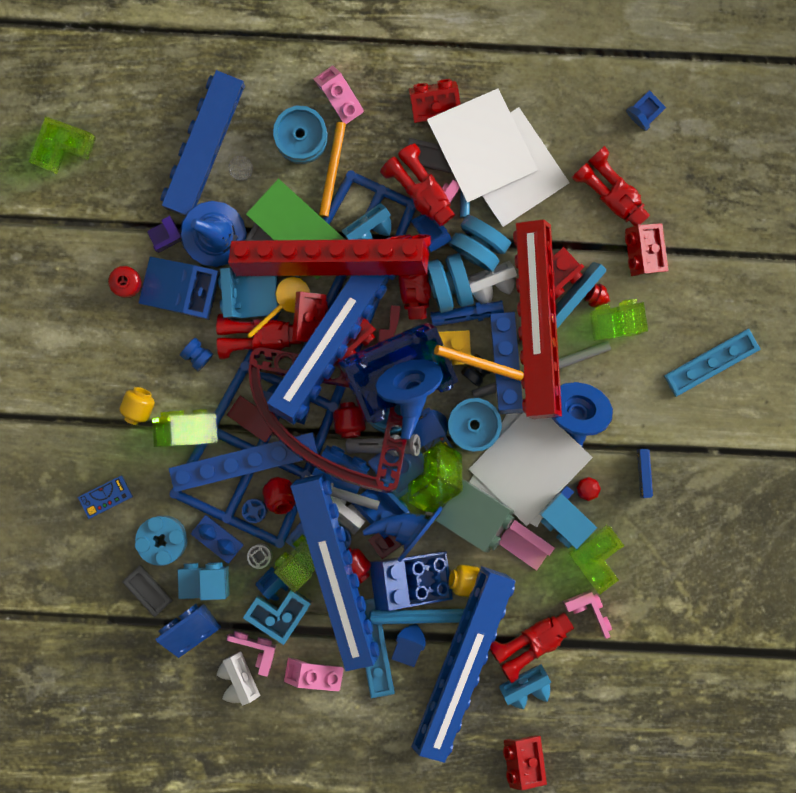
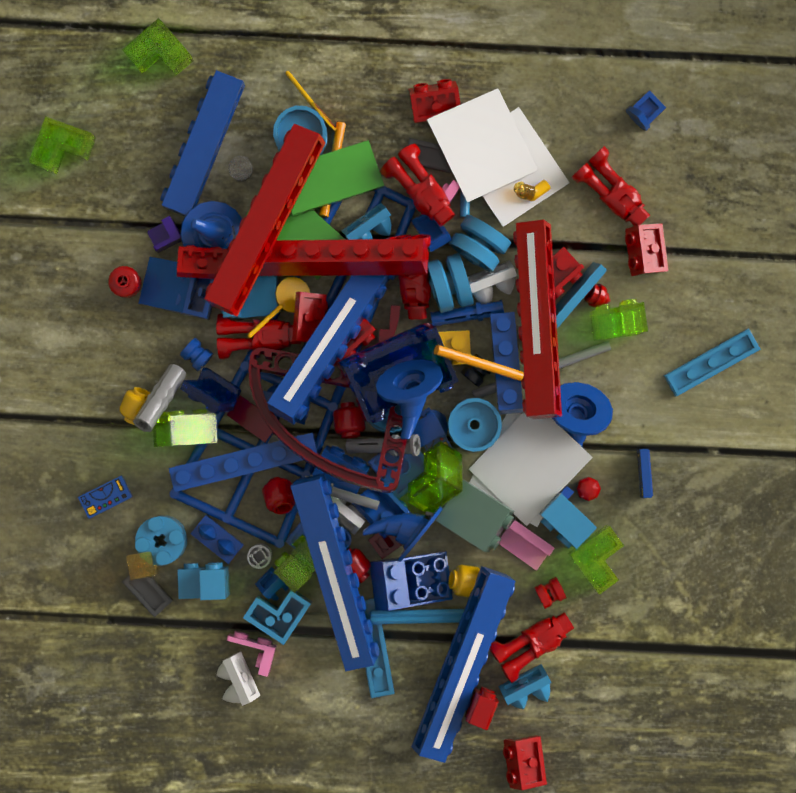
blue slope [155,603,221,658] -> none
blue wheel [241,499,267,523] -> none
bright pink bracket [284,658,344,691] -> none
bright pink bracket [313,66,364,124] -> none
blue tile [391,624,426,667] -> none
bright pink bracket [563,590,612,639] -> none
none -> clear neon green brick [122,18,194,76]
none -> clear yellow bracket [126,551,159,580]
none -> light grey axle [133,364,186,432]
none -> red bracket [177,245,228,279]
none -> clear blue bracket [180,367,241,414]
none -> red brick [204,124,326,317]
none -> yellow piece [285,71,337,131]
none -> bright green tile [291,140,384,216]
none -> red brick [464,686,499,730]
none -> clear yellow arm [514,179,551,201]
none -> red wheel [534,577,567,609]

